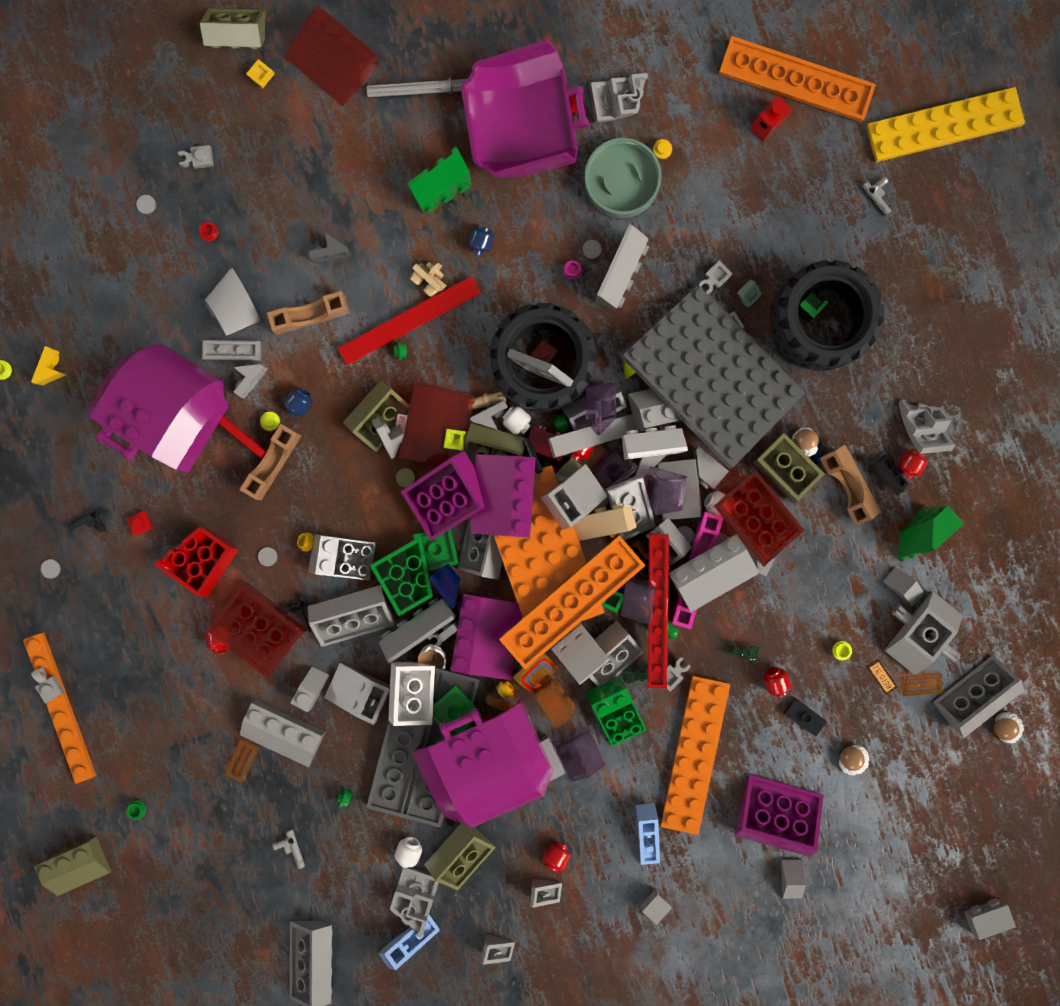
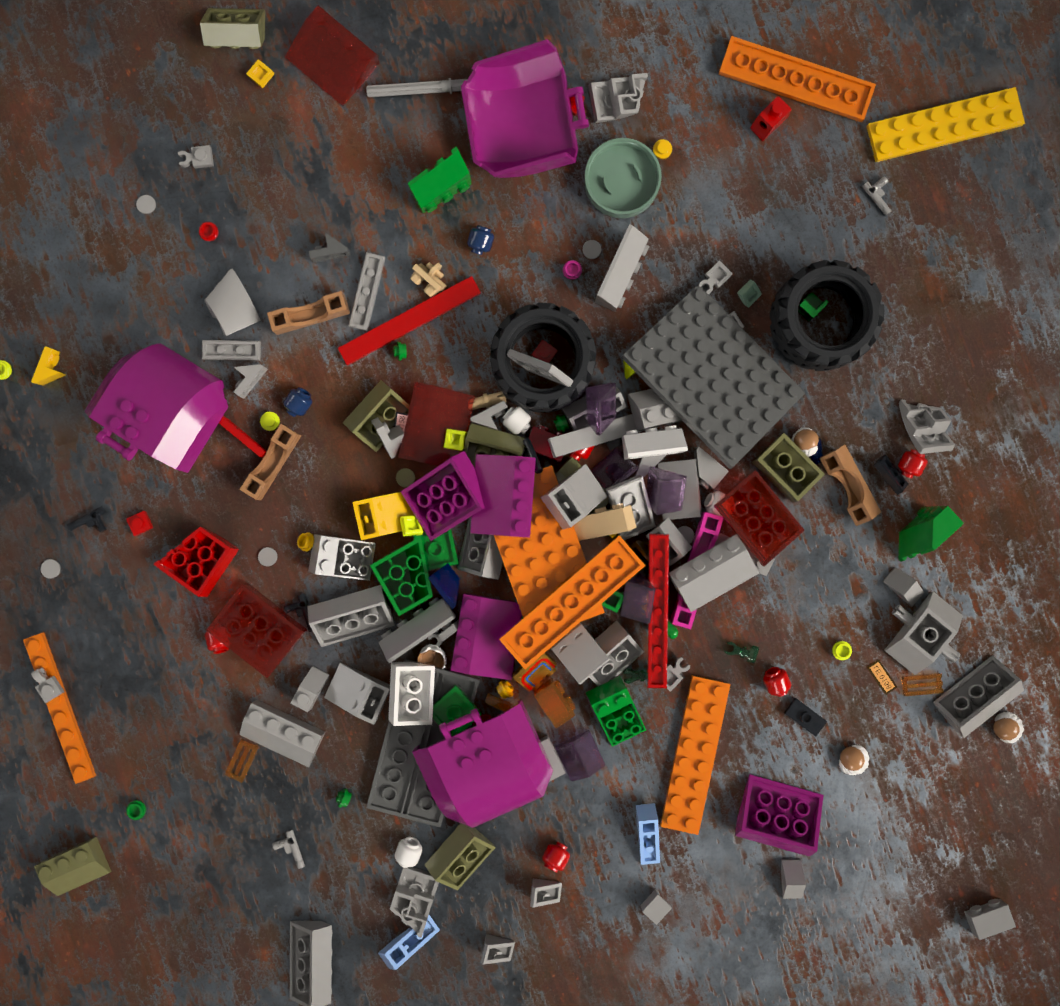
none -> light grey tile [348,252,385,331]
none -> yellow slope [353,492,414,540]
none -> neon yellow tile [400,515,423,536]

